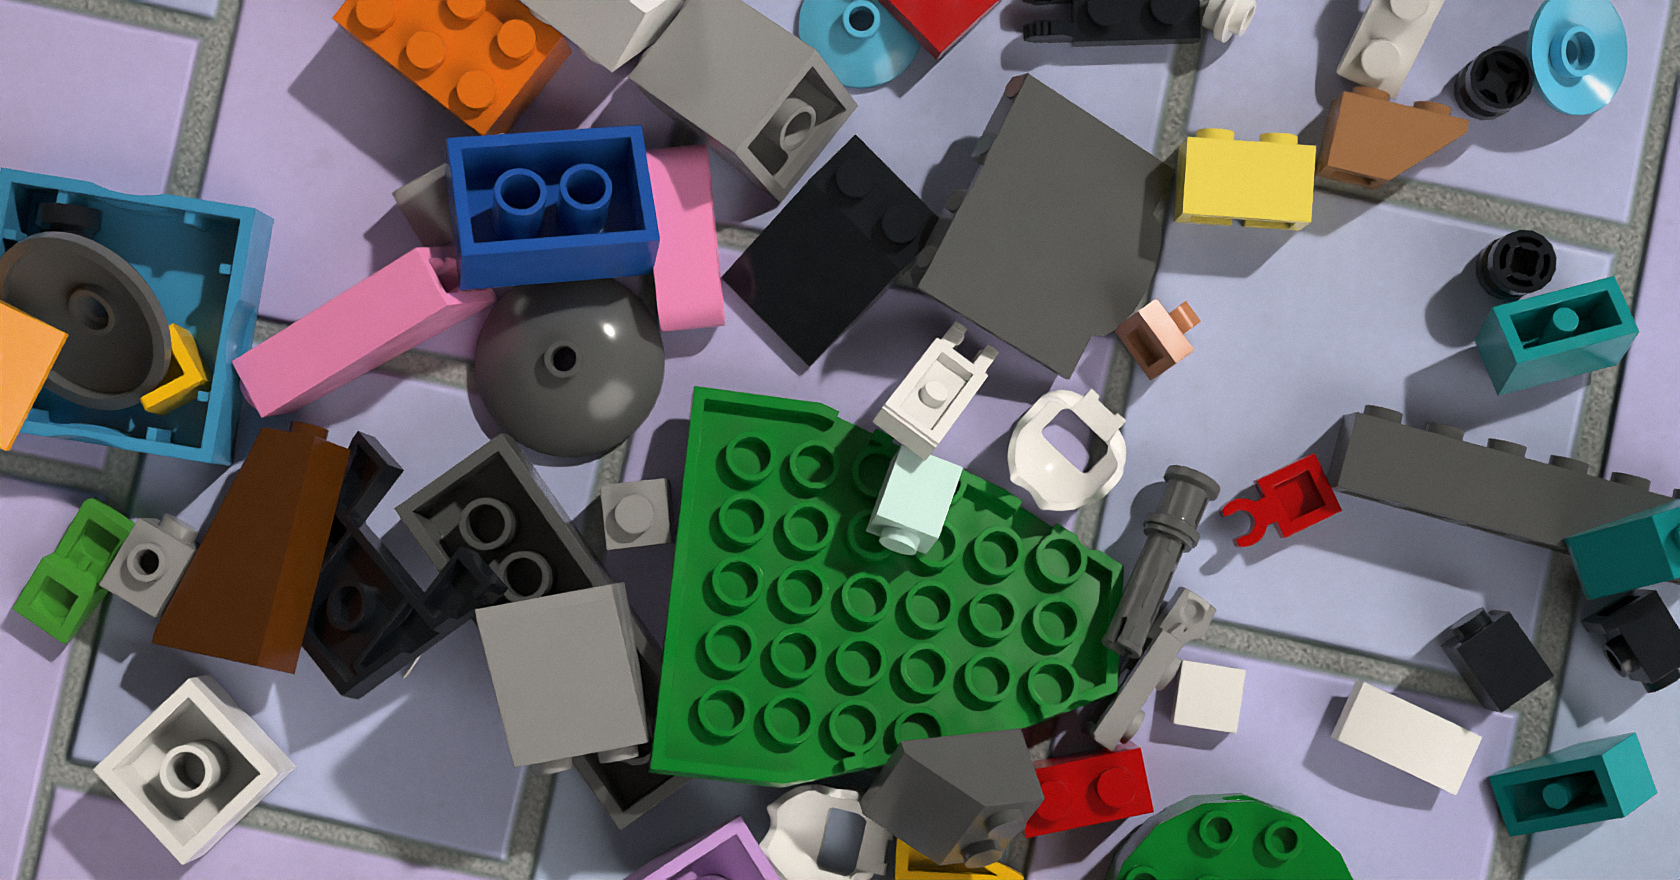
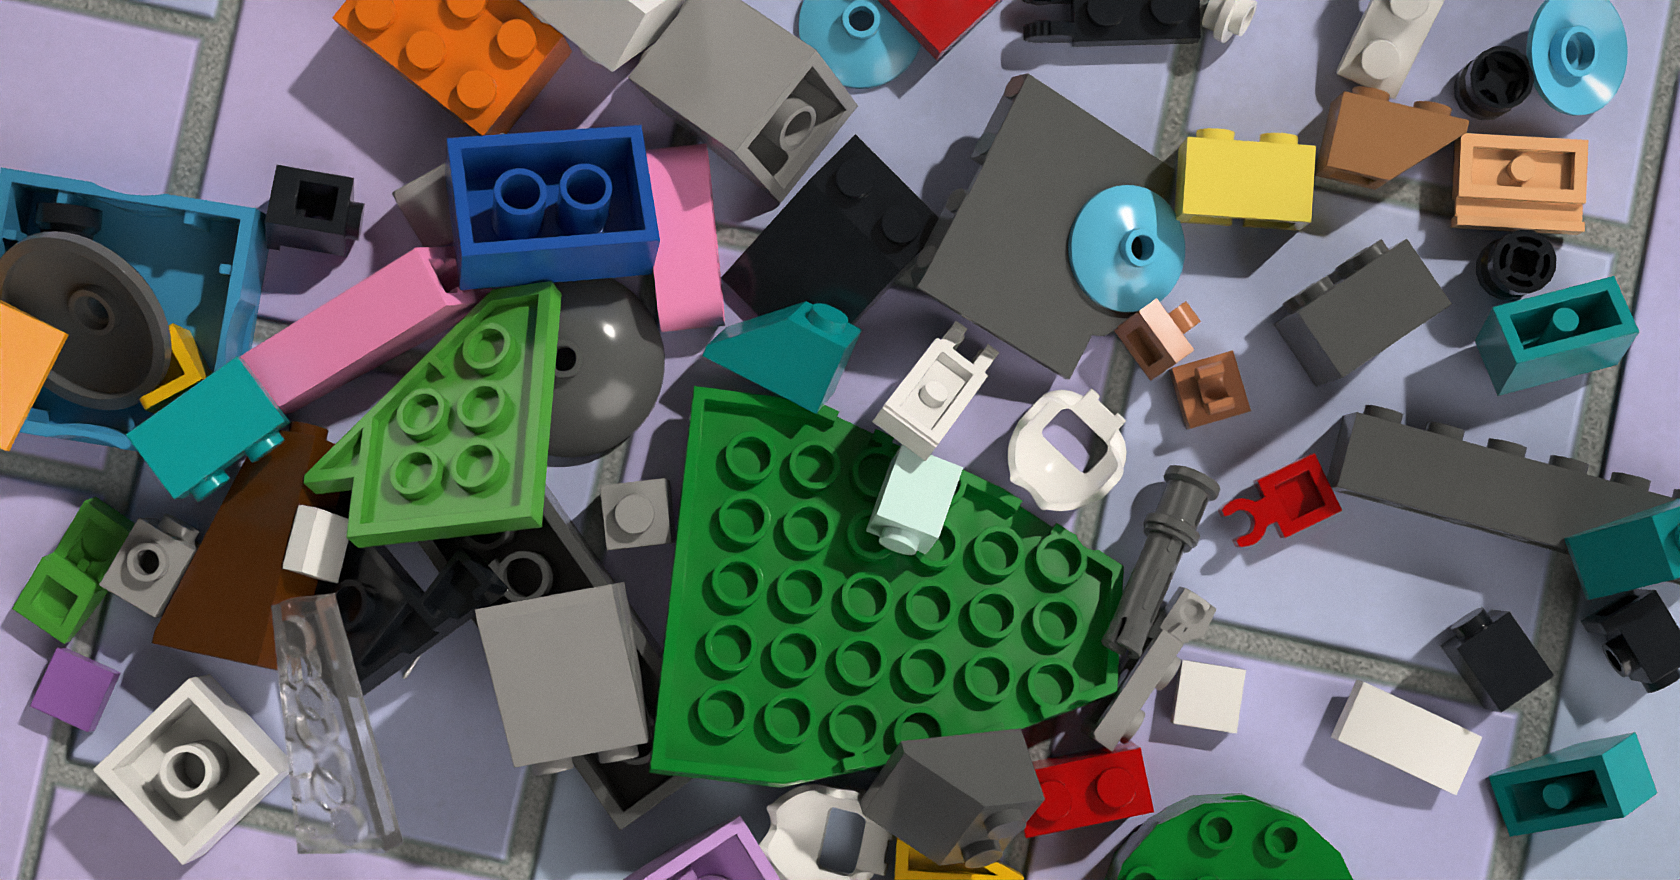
none -> medium lavender tile [30,647,121,732]
none -> teal brick [126,356,291,502]
none -> black brick [265,165,365,256]
none -> clear wing [271,593,404,854]
none -> white tile [283,505,349,583]
none -> bright green wing [304,281,562,548]
none -> teal slope [702,301,862,414]
none -> medium azure dish [1068,185,1185,312]
none -> nougat tile [1169,350,1251,430]
none -> dark grey brick [1273,239,1452,387]
none -> light nougat plate [1451,133,1589,235]

